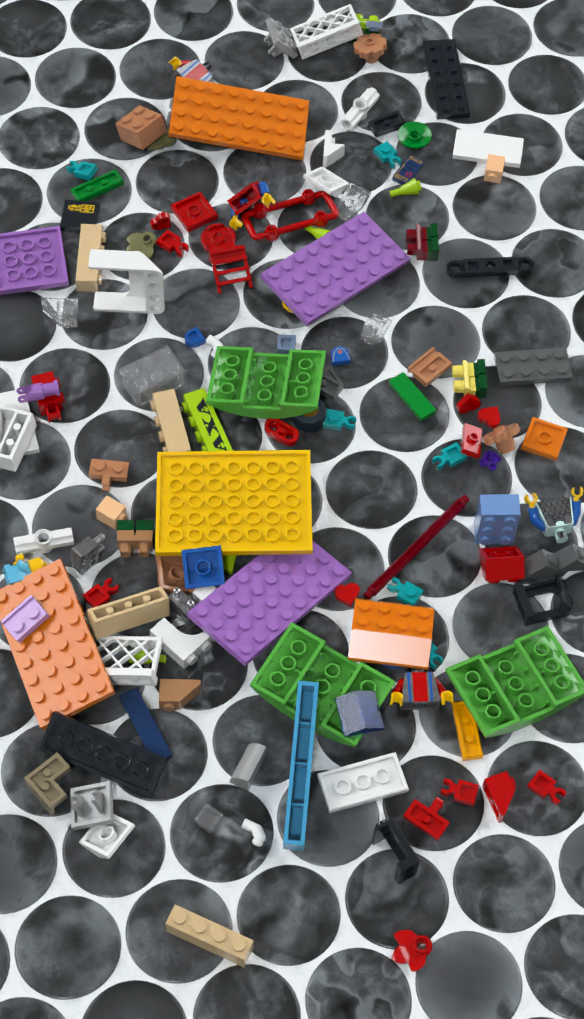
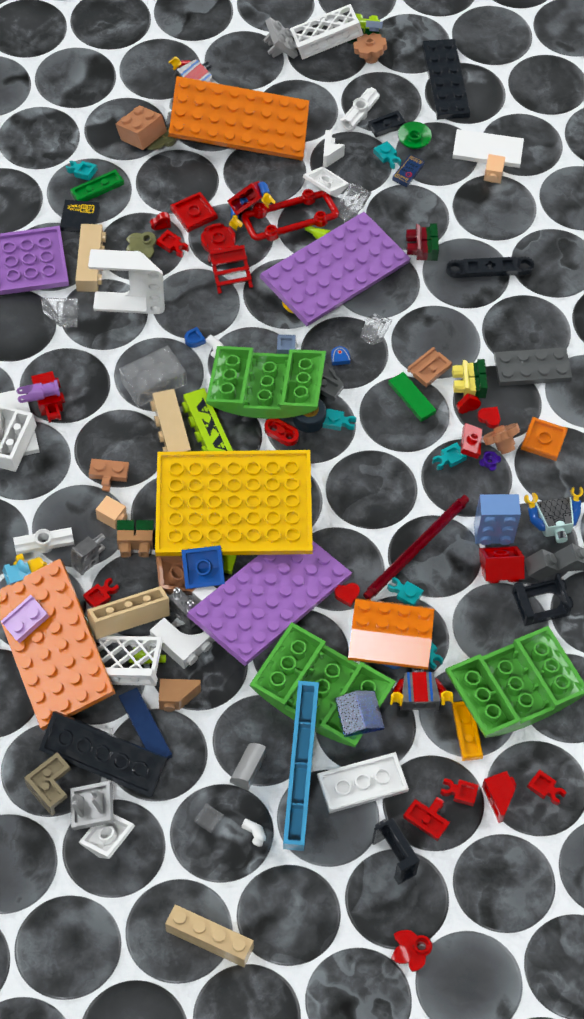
lime cone [389,178,422,198] -> none

